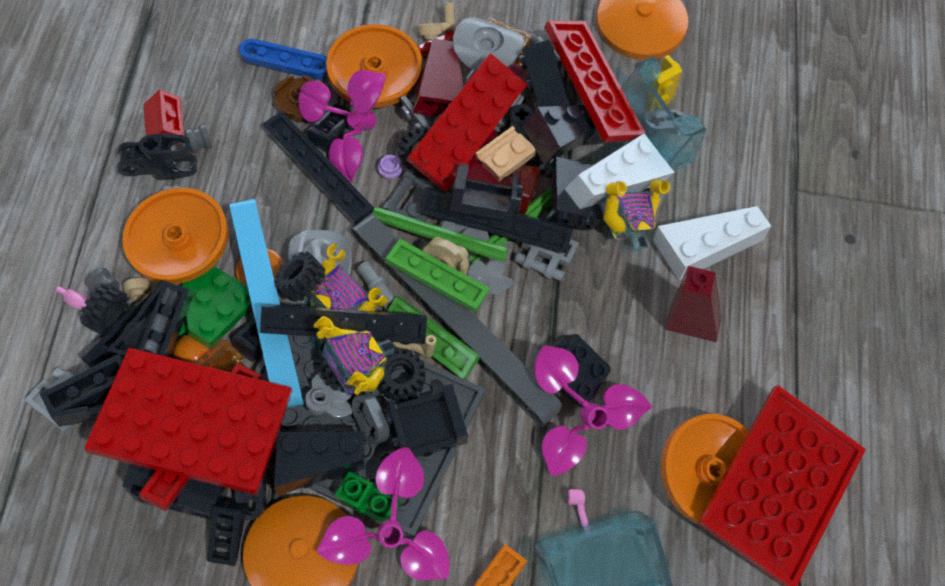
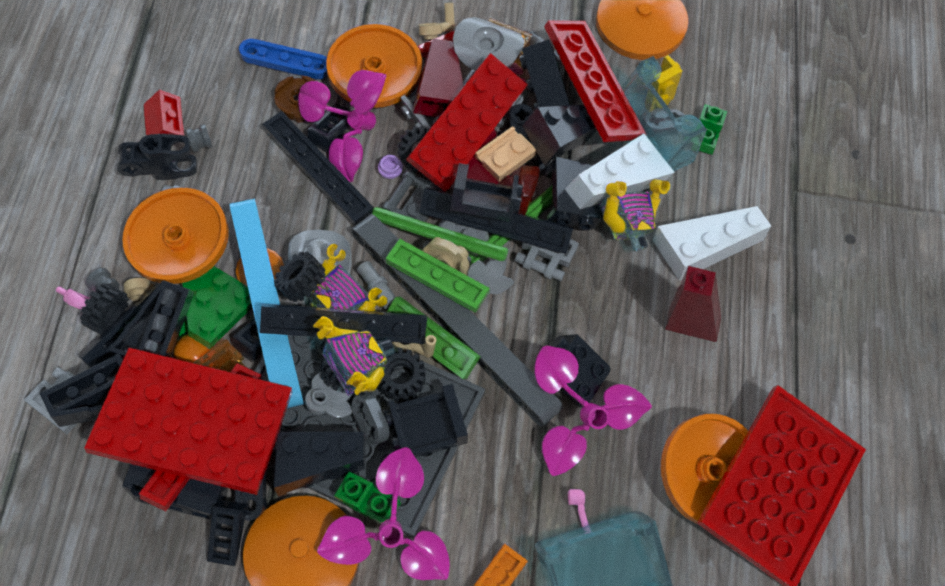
none -> green slope [689,104,728,155]

